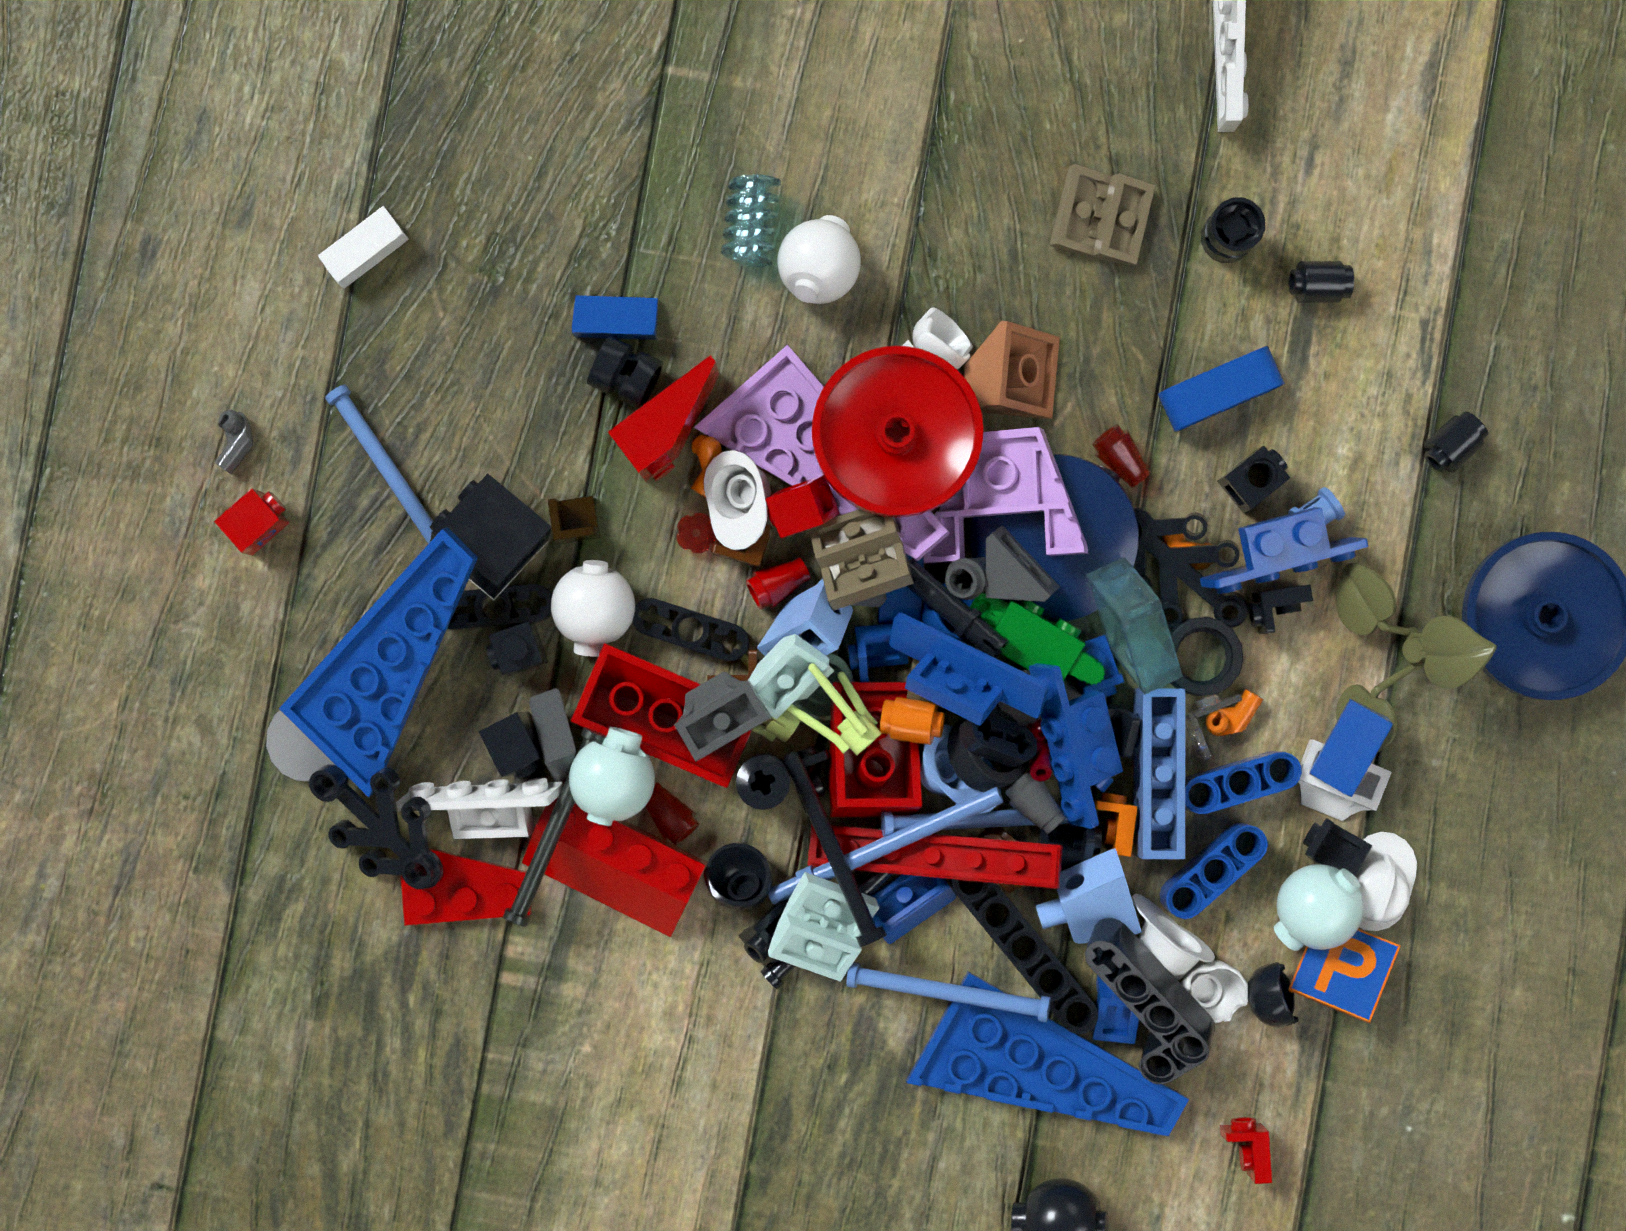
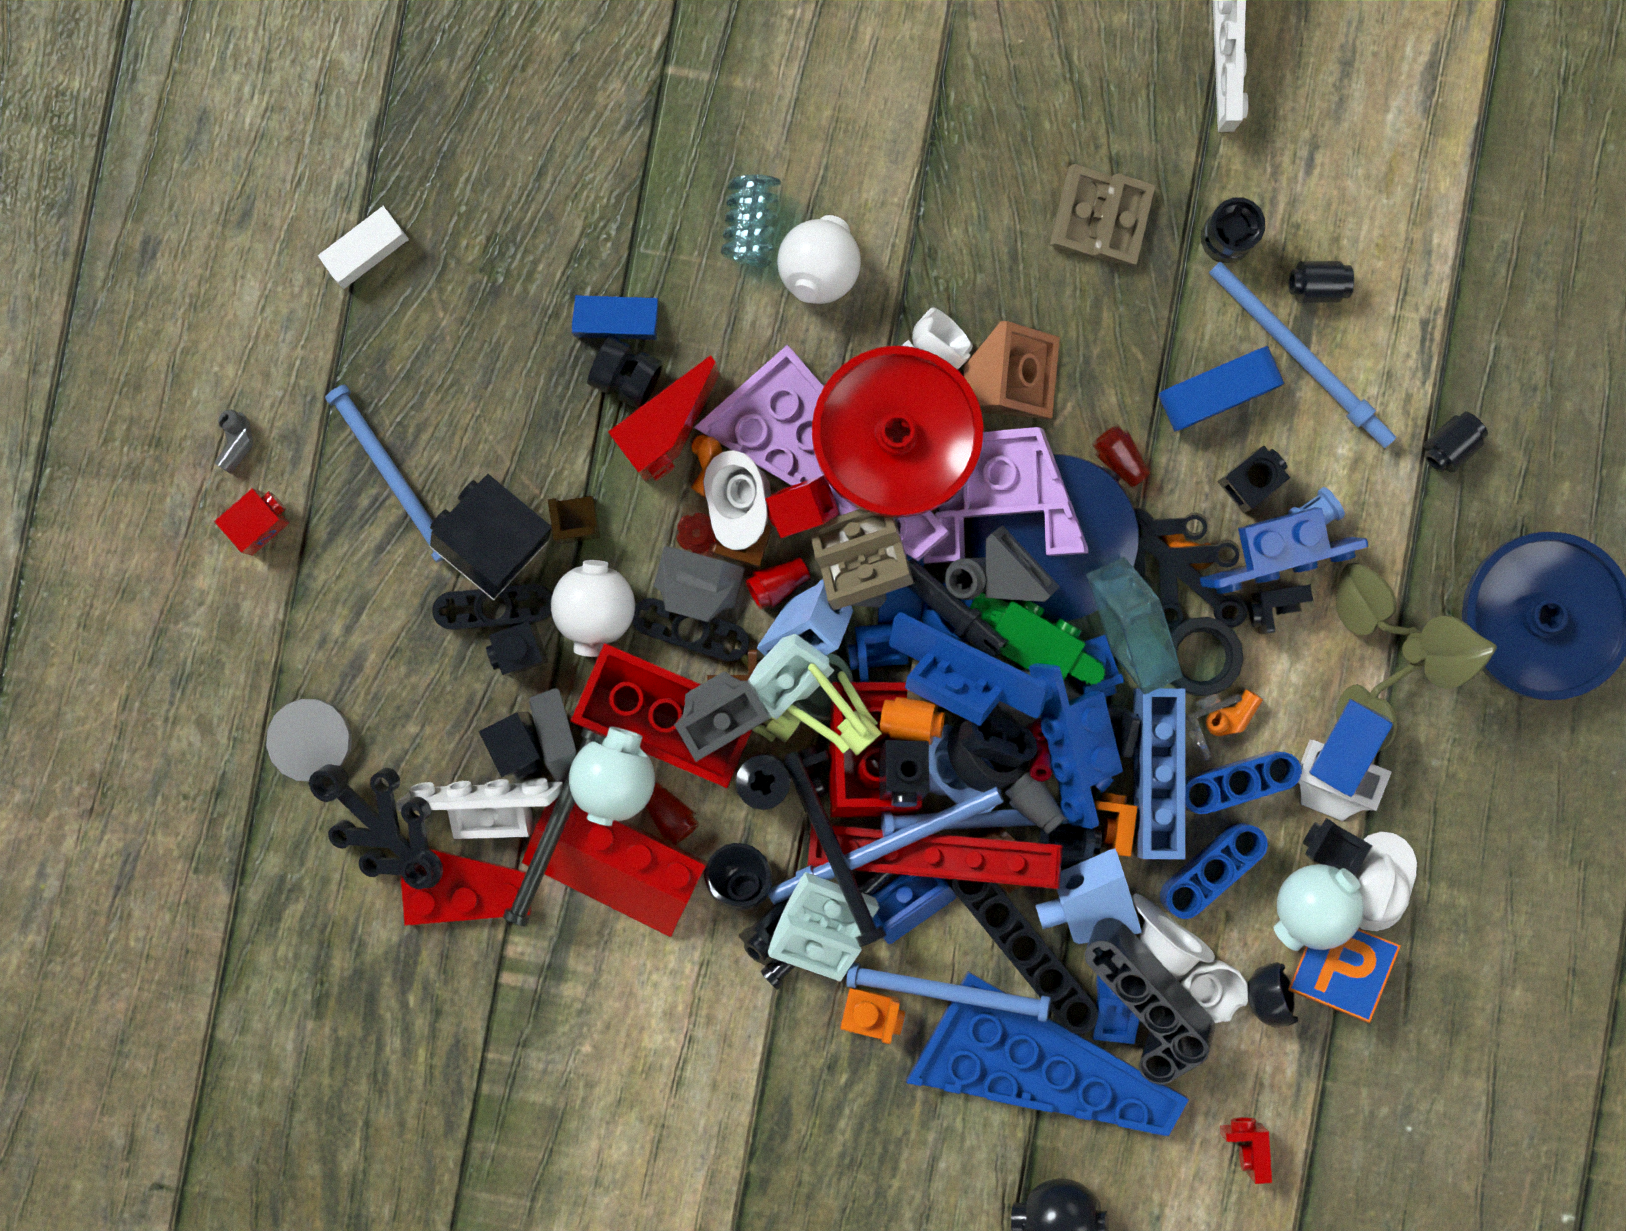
blue wing [279,527,478,797] -> none
none -> dark grey slope [654,546,745,622]
none -> orange bracket [840,987,905,1044]
none -> black brick [879,740,929,807]
none -> medium blue bar [1209,261,1396,448]

